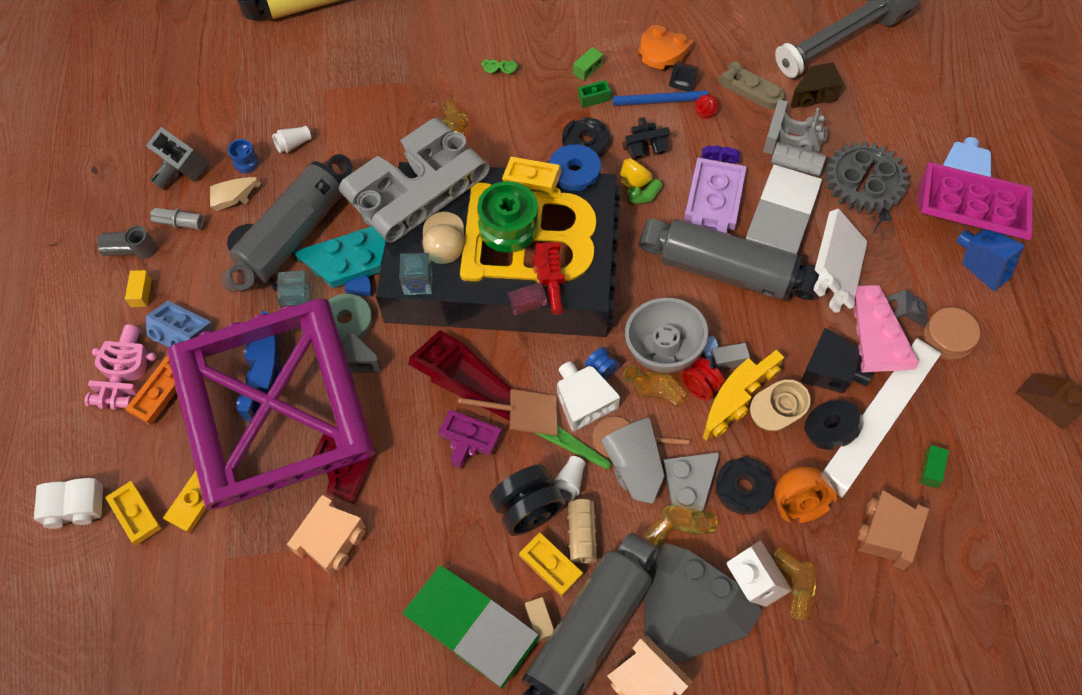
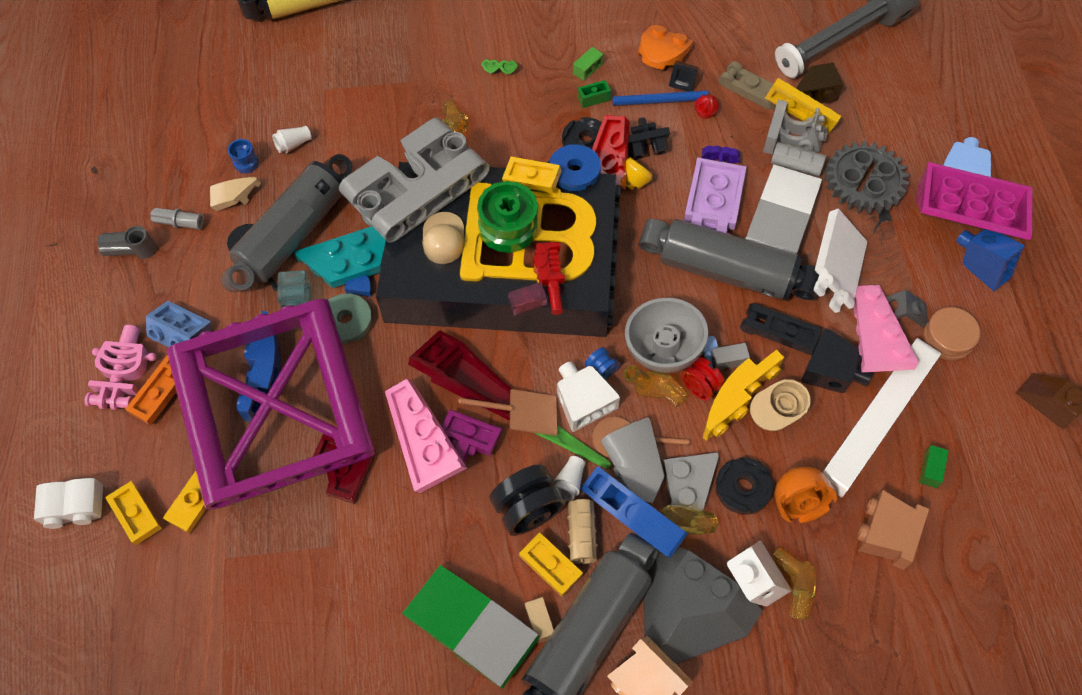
yellow piece [125,270,152,307] -> none
dark grey brick [146,127,209,189] -> none
light nougat hips [287,495,366,576] -> none
dark grey slope [341,332,381,373] -> none
clear light blue brick [399,253,433,295] -> none
bright green arm [627,179,663,204] -> none
black tile [804,400,863,450] -> none
none -> bright pink wing [385,379,467,493]
none -> blue slope [580,466,688,558]
none -> red wing [592,115,630,190]
none -> black plate [740,303,822,355]
none -> yellow plate [765,78,841,135]

